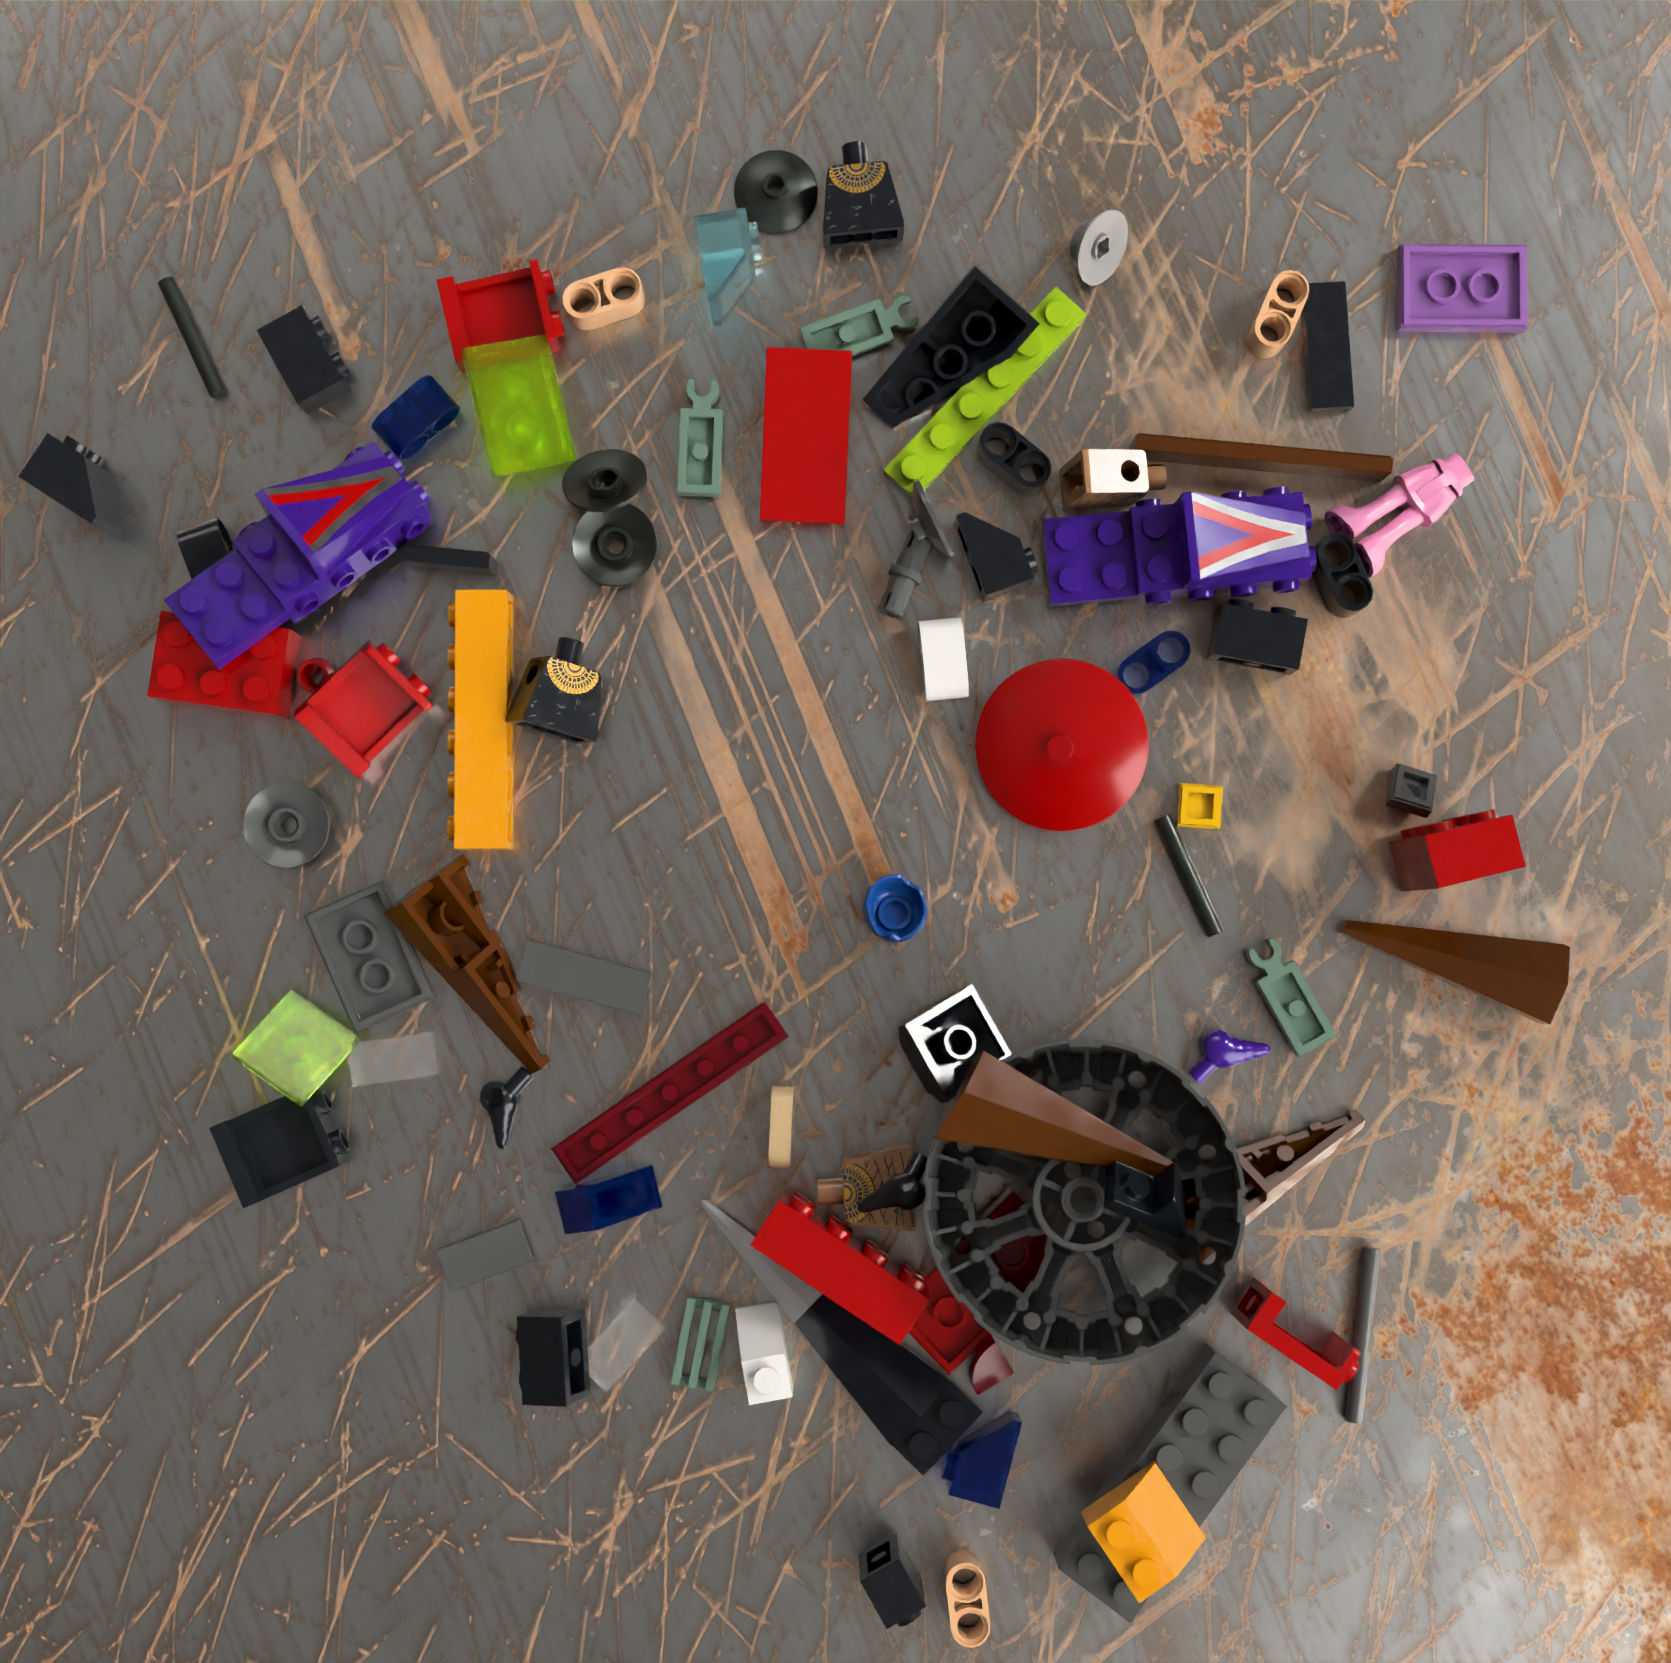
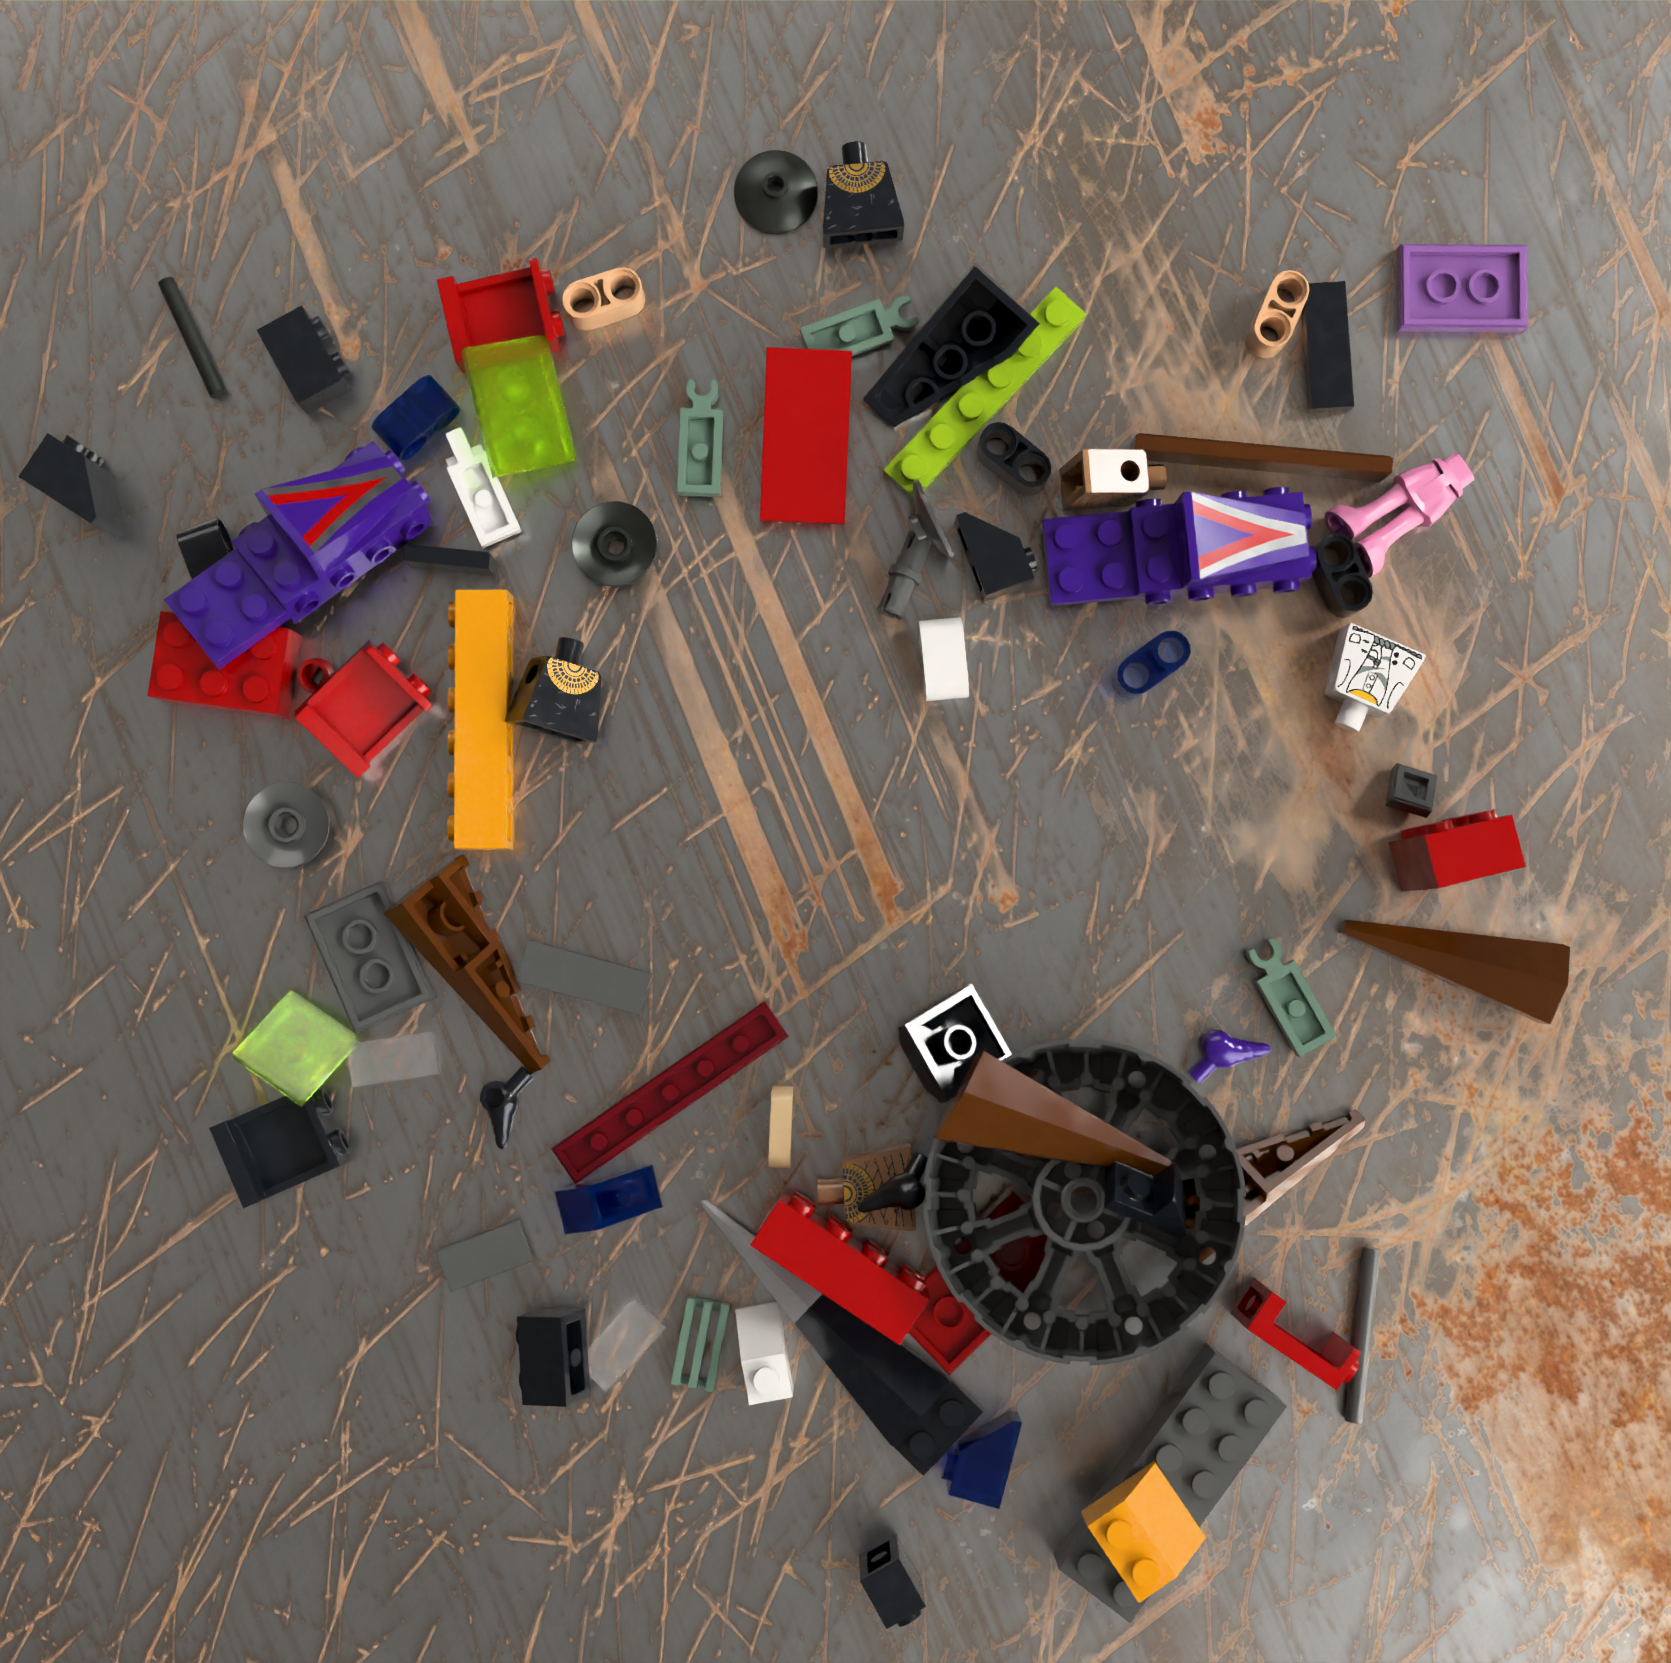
pearl dark grey dish [562,449,647,512] -> none
clear light blue slope [694,207,762,326] -> none
blue hair [862,874,928,943] -> none
light nougat beam [943,1550,990,1648] -> none
dark red tile [969,1335,1014,1396] -> none
red dish [975,658,1149,831] -> none
light grey piece [1070,209,1128,286] -> none
pearl dark grey bar [1155,814,1224,937] -> none
yellow tile [1175,783,1223,829] -> none
black brick [1206,599,1308,675] -> none
none -> white hinge [445,427,522,548]
none -> torso [1325,623,1426,733]

